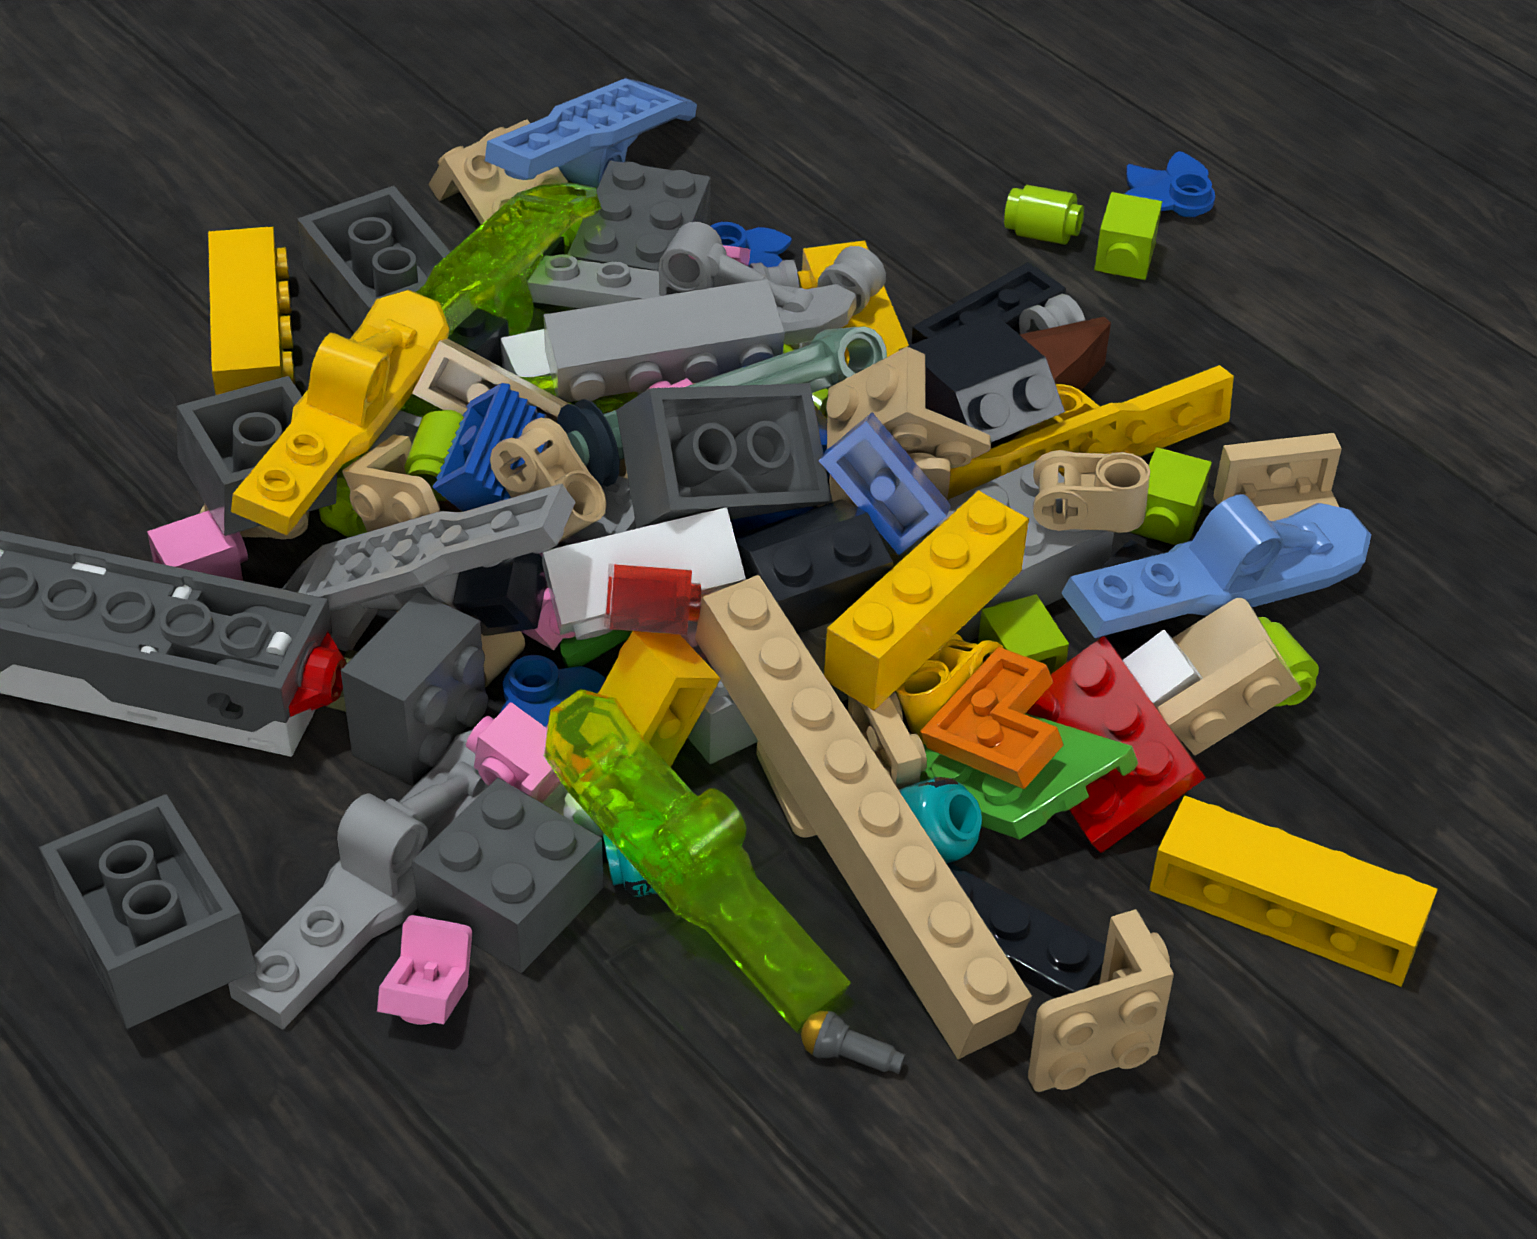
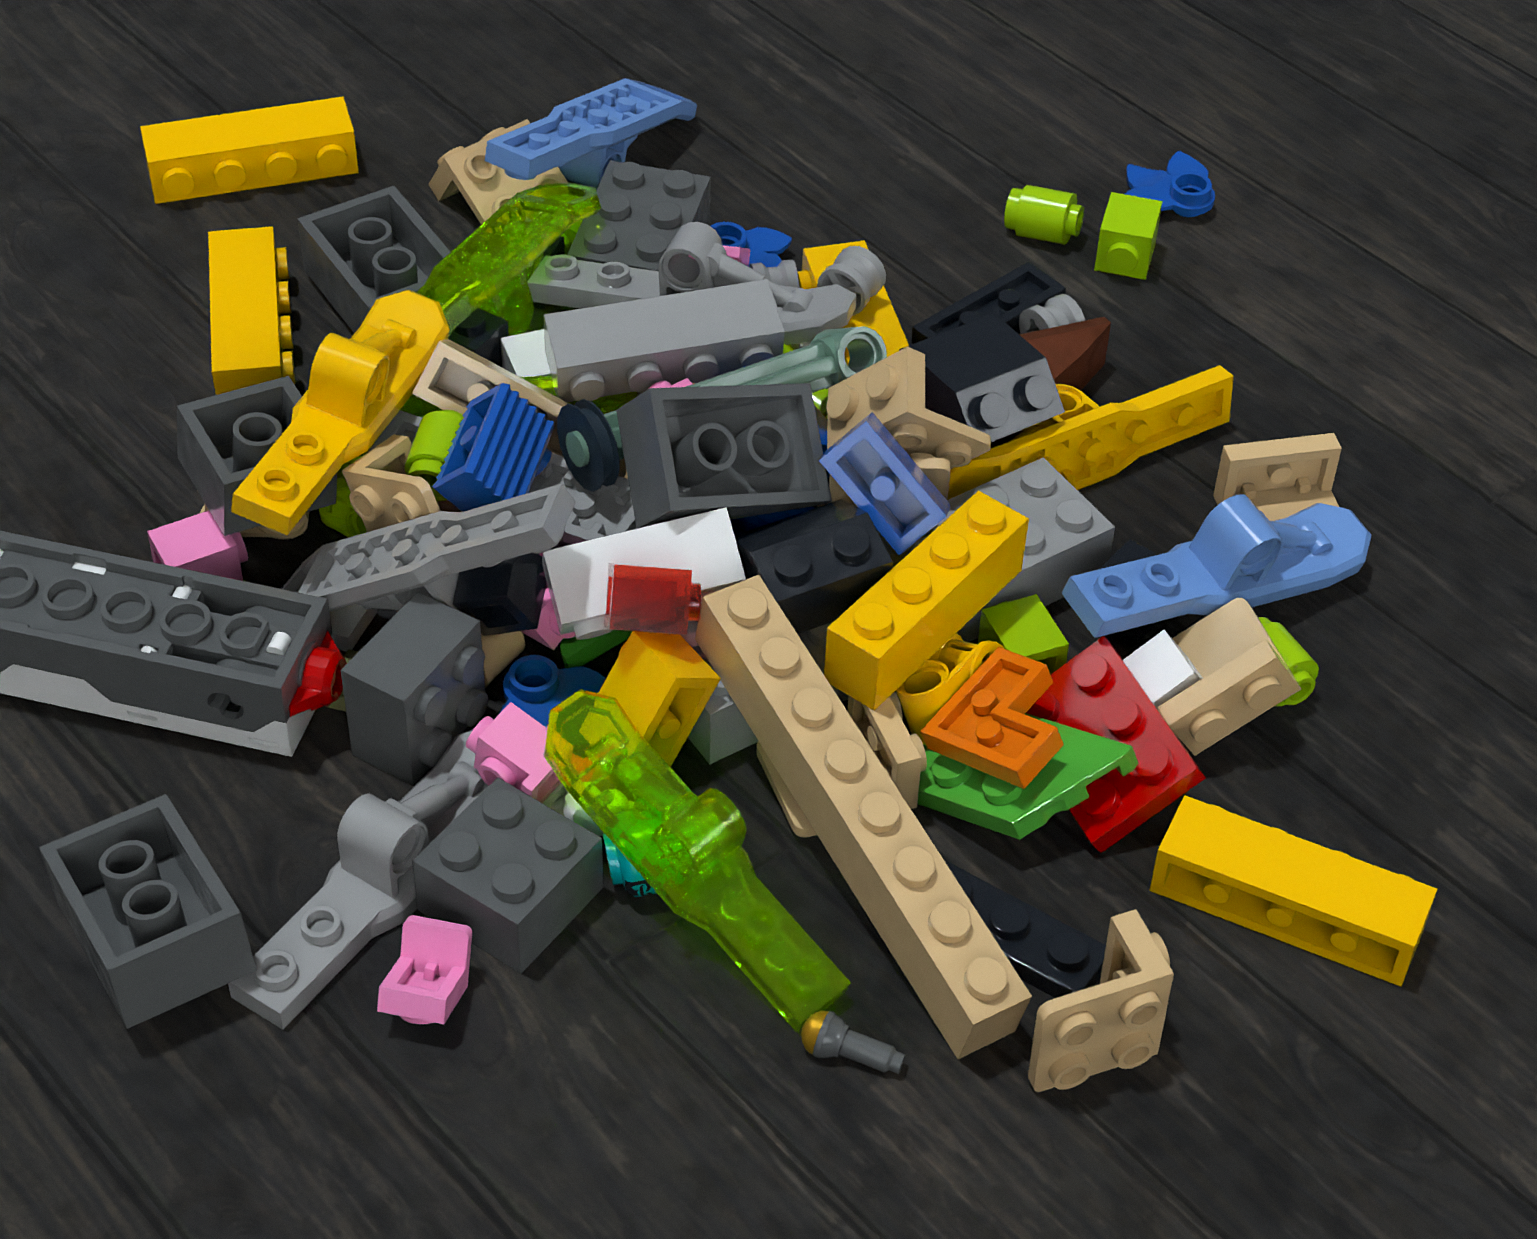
tan piece [490,417,607,543] -> none
teal head [899,777,982,863] -> none
tan piece [1033,450,1150,533] -> none
lime brick [1131,447,1212,545] -> none
none -> yellow brick [140,97,359,204]

